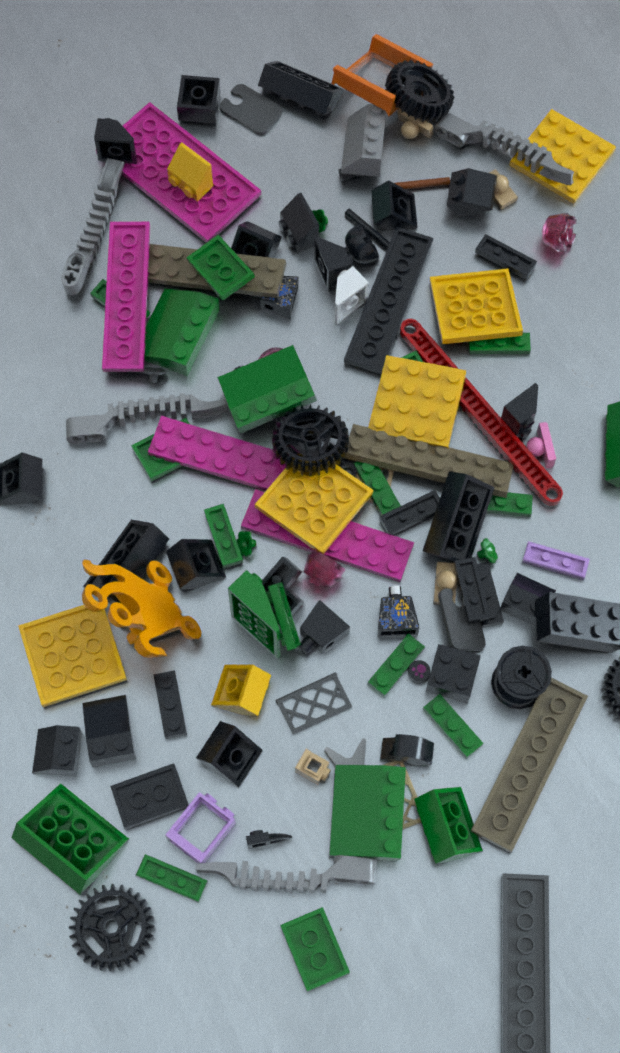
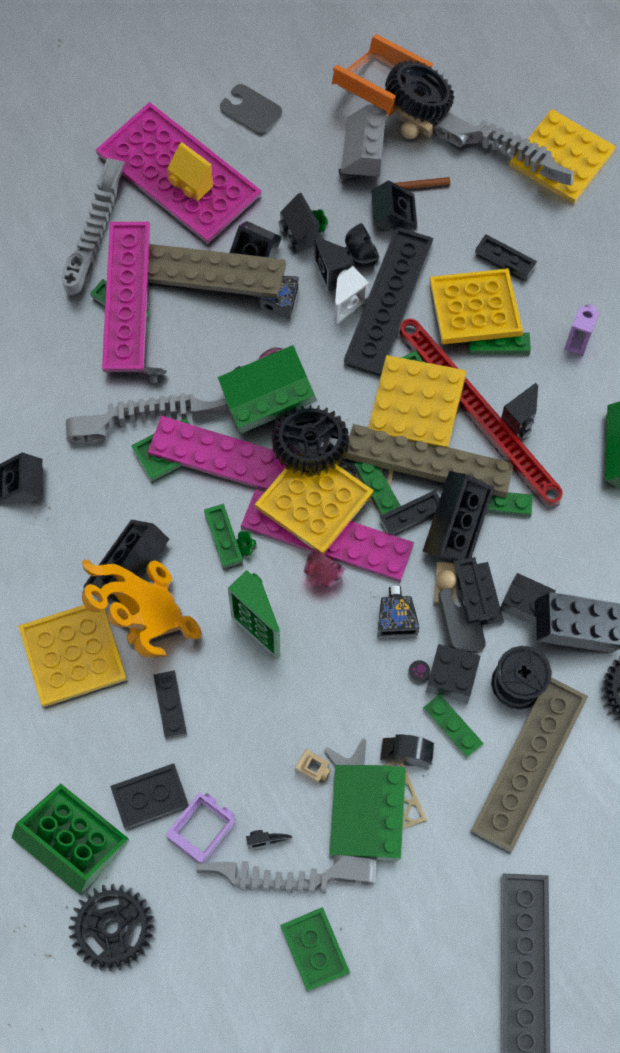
black slope [32,725,82,777] -> none
black slope [82,695,136,768] -> none
black slope [94,118,137,164] -> none
green tile [136,854,208,903] -> none
green slope [144,289,220,377] -> none
black slope [166,539,226,589] -> none
black brick [177,75,221,124] -> none
green plate [186,235,255,300] -> none
black slope [196,721,262,787] -> none
yellow slope [211,664,271,716] -> none
black slope [258,61,344,116] -> none
black brick [262,556,304,616] -> none
green plate [266,582,301,651] -> none
dark grey window [276,672,352,735] -> none
black torso [298,600,350,654] -> none
black bar [345,208,390,250] -> none
green plate [367,634,425,697] -> none
green slope [414,787,483,864] -> none
black slope [447,168,497,218] -> none
green plant [477,538,498,564] -> none
tan tile [489,169,518,210] -> none
lavender tile [522,541,590,580] -> none
bright pink tile [526,422,556,469] -> none
clear pink cone [542,213,577,252] -> none
none -> lavender torso [564,304,599,356]

